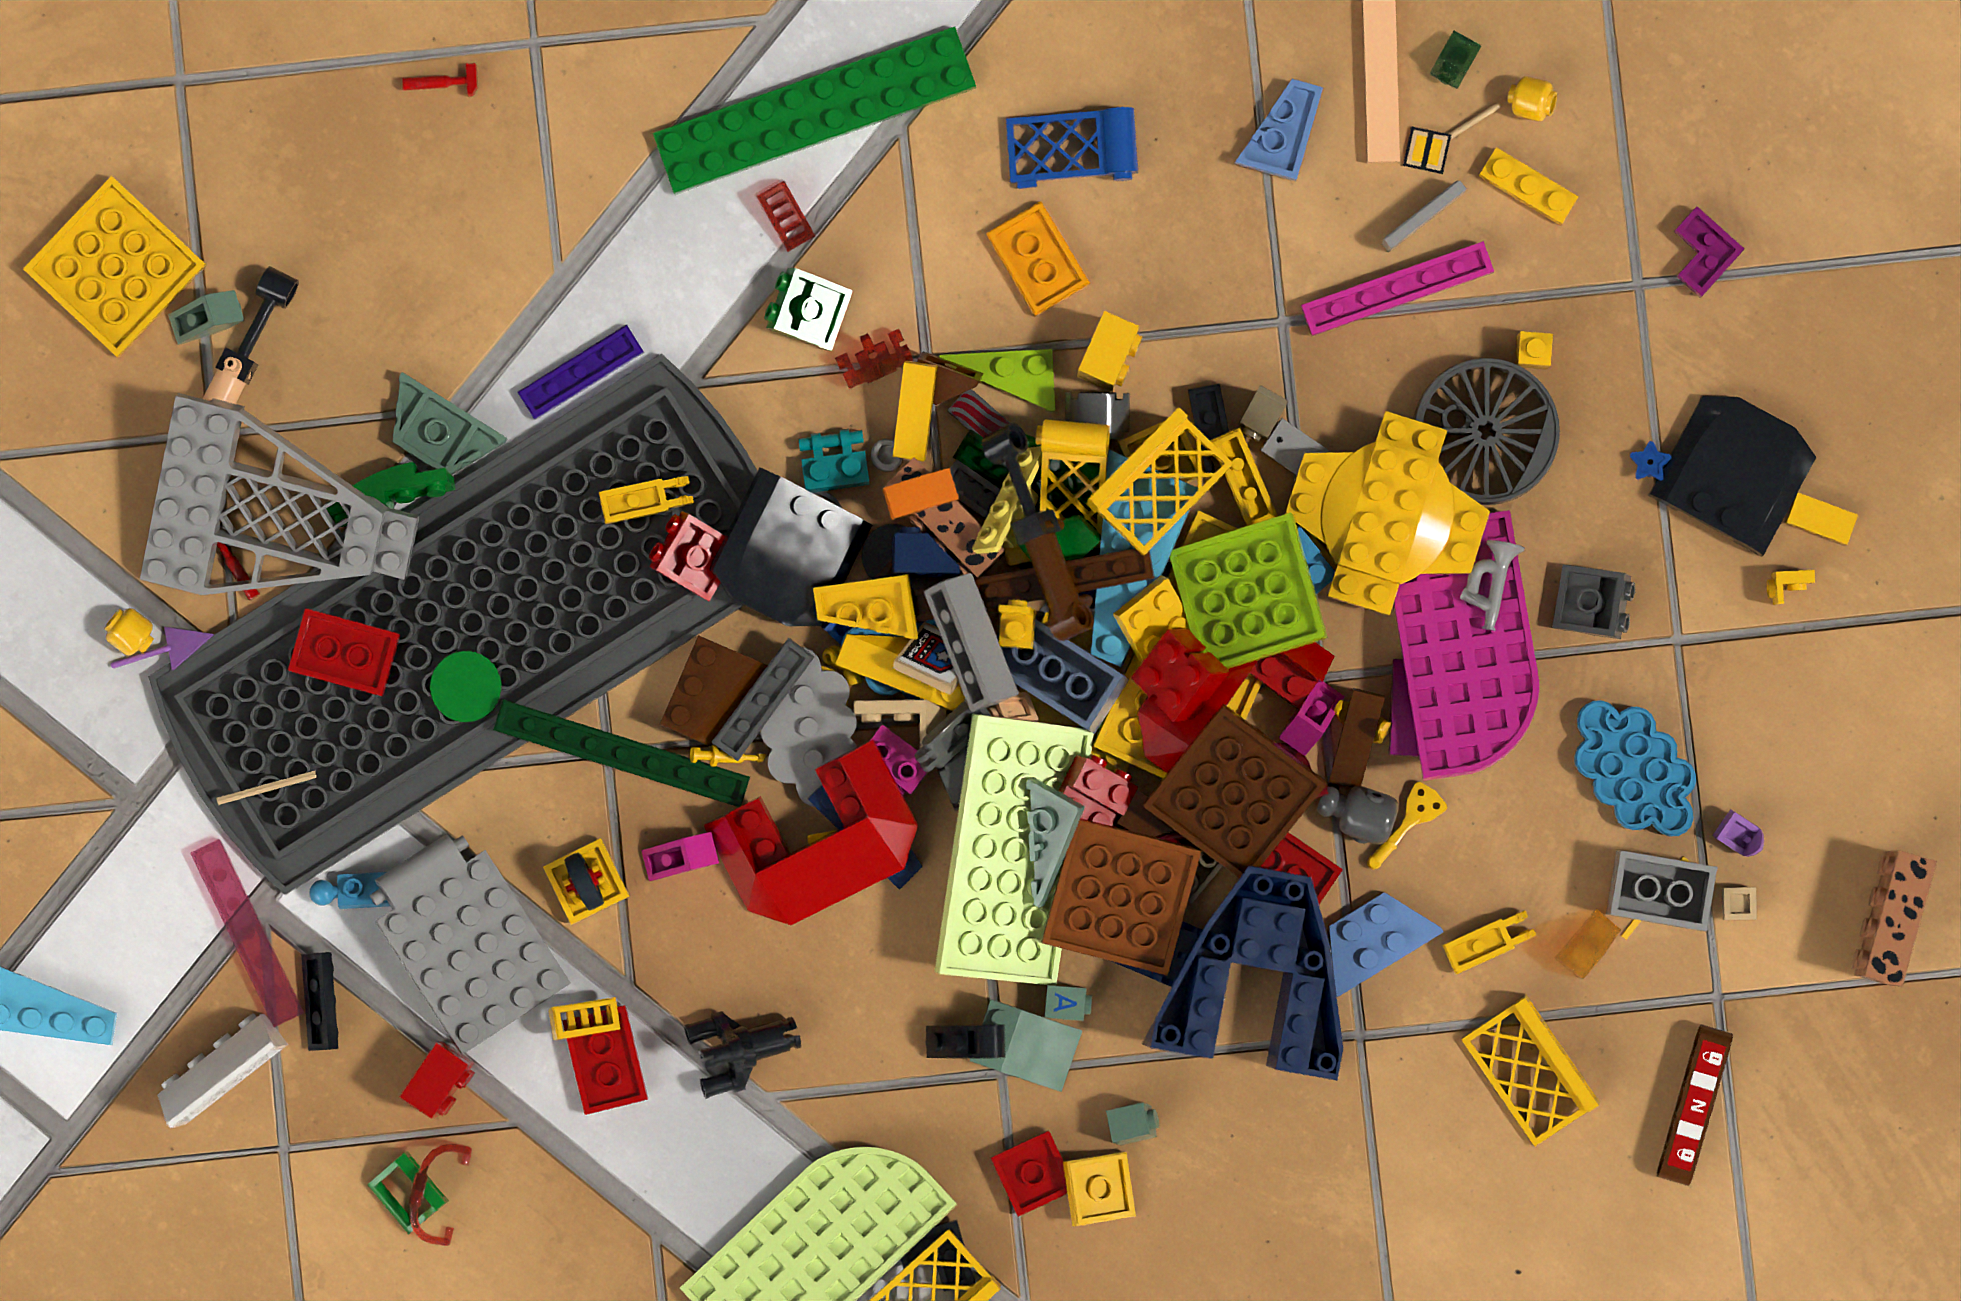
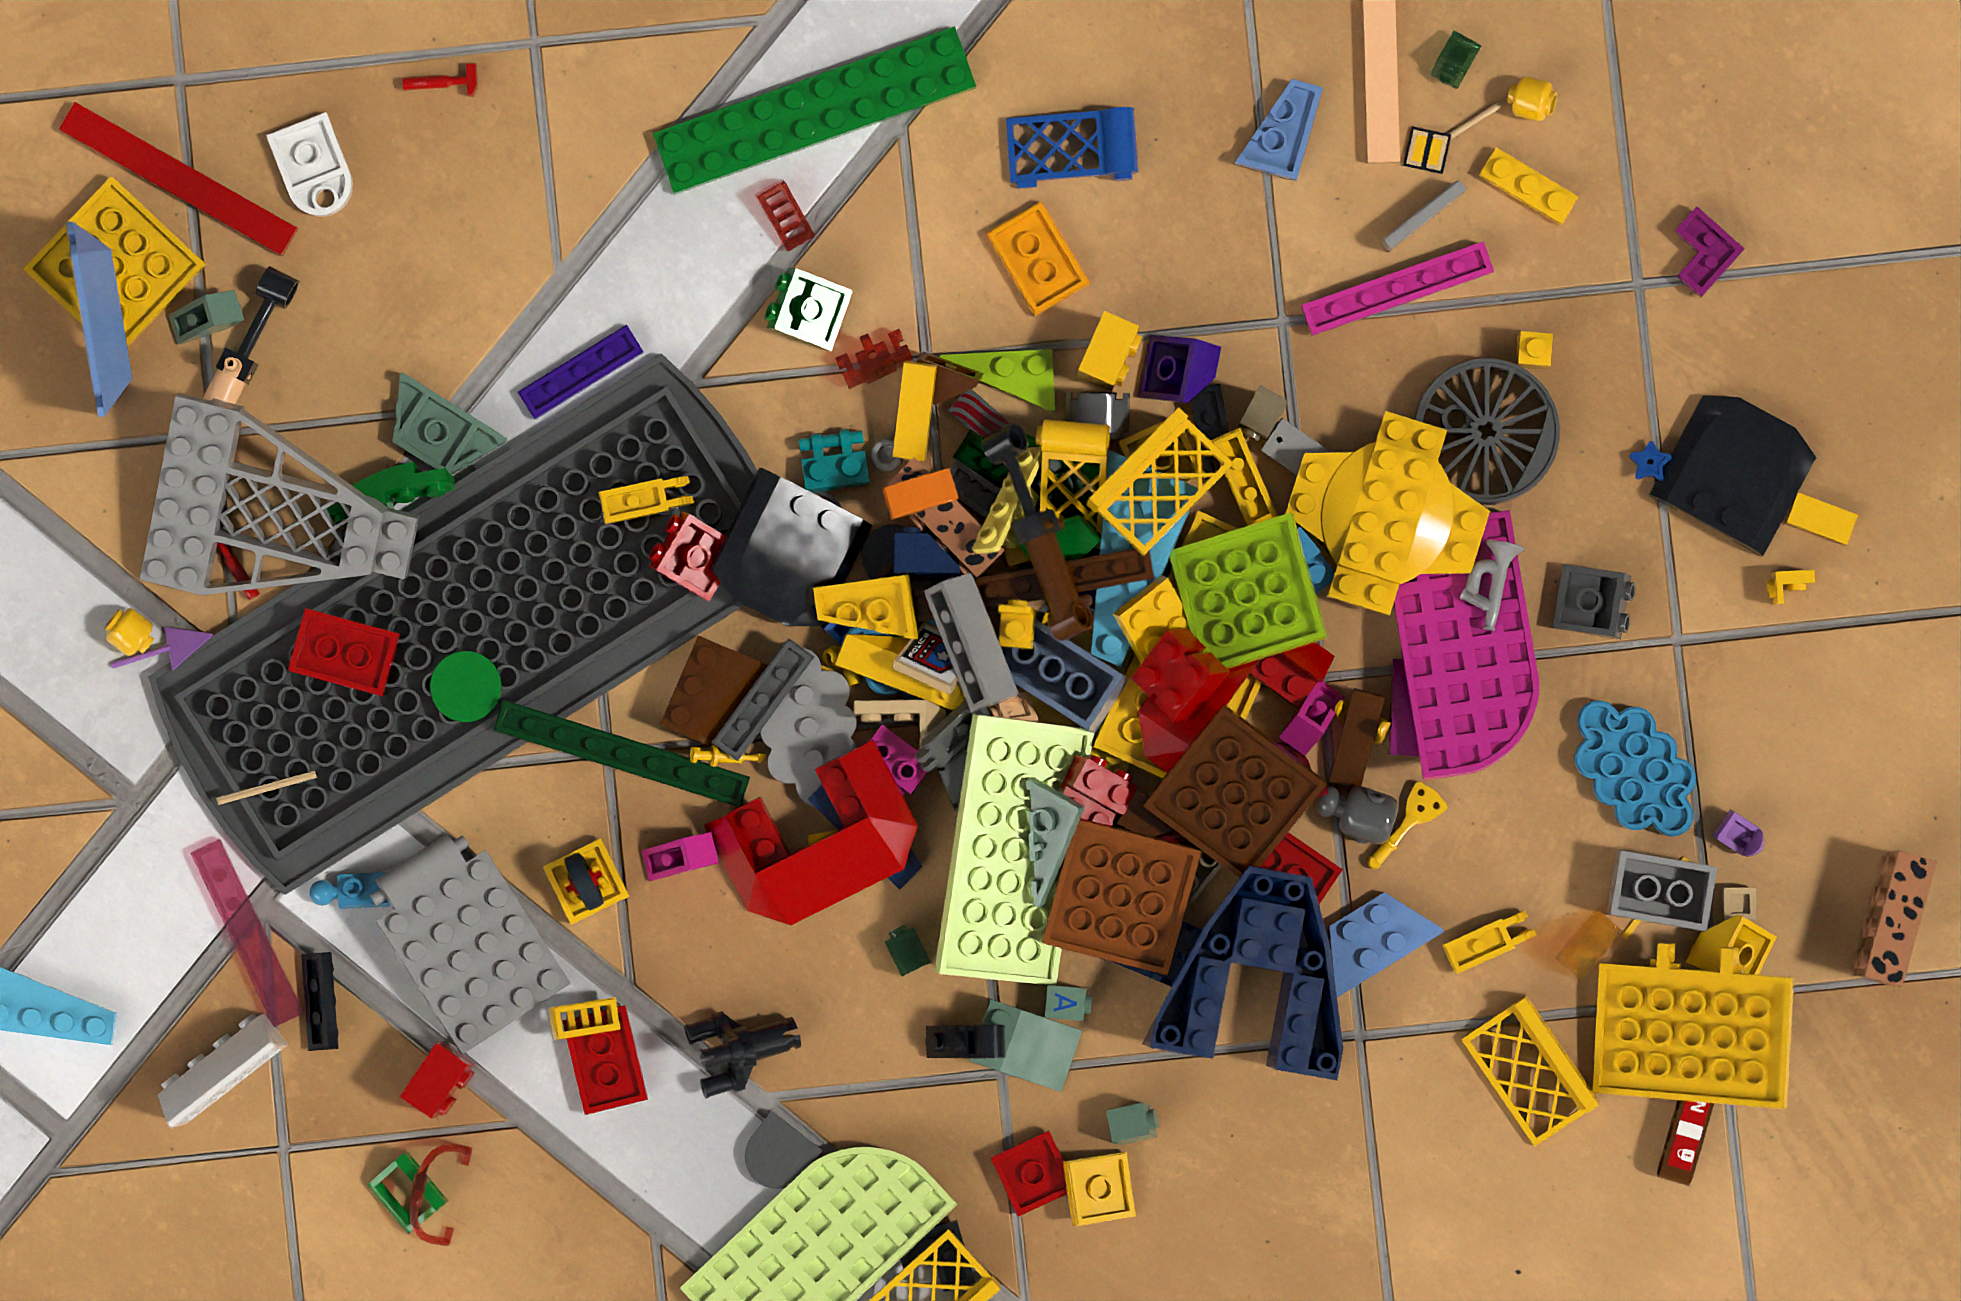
none -> red tile [59,102,298,257]
none -> medium blue slope [66,221,133,417]
none -> white tile [266,112,353,217]
none -> dark grey tile [745,1111,823,1189]
none -> clear green brick [885,925,931,976]
none -> dark purple slope [1137,335,1221,403]
none -> yellow hinge [1592,942,1794,1109]
none -> yellow slope [1686,915,1777,975]

